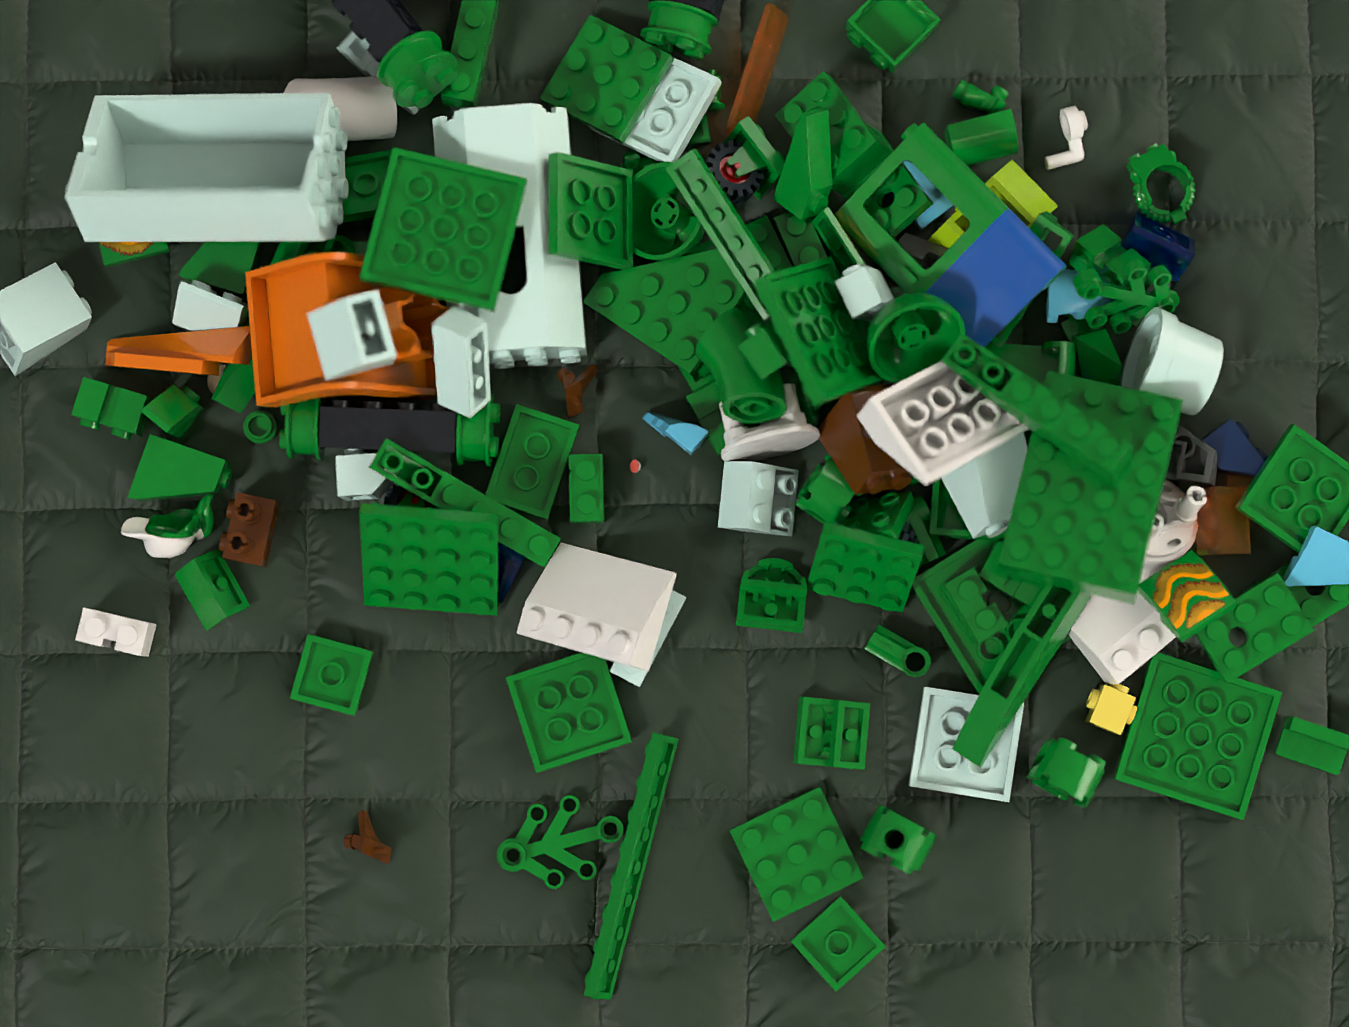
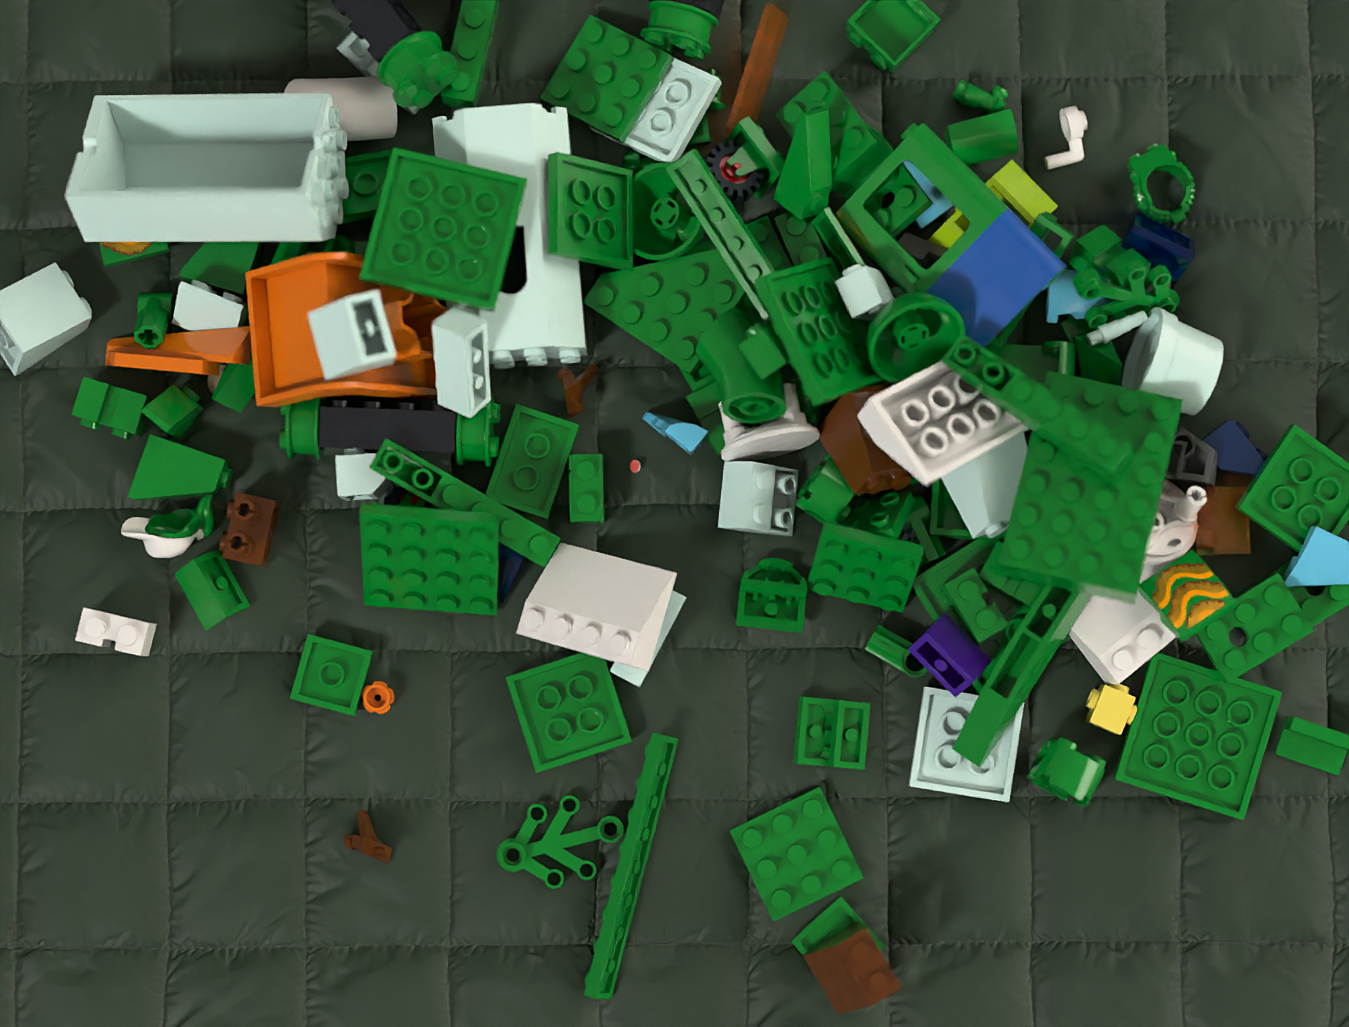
green plate [243,410,277,444] -> none
green brick [860,803,938,875] -> none
none -> green piece [134,292,176,349]
none -> orange plate [362,681,395,714]
none -> reddish brown slope [803,920,902,1014]
none -> dark purple brick [908,613,992,698]
none -> light aqua animal [1086,311,1148,347]

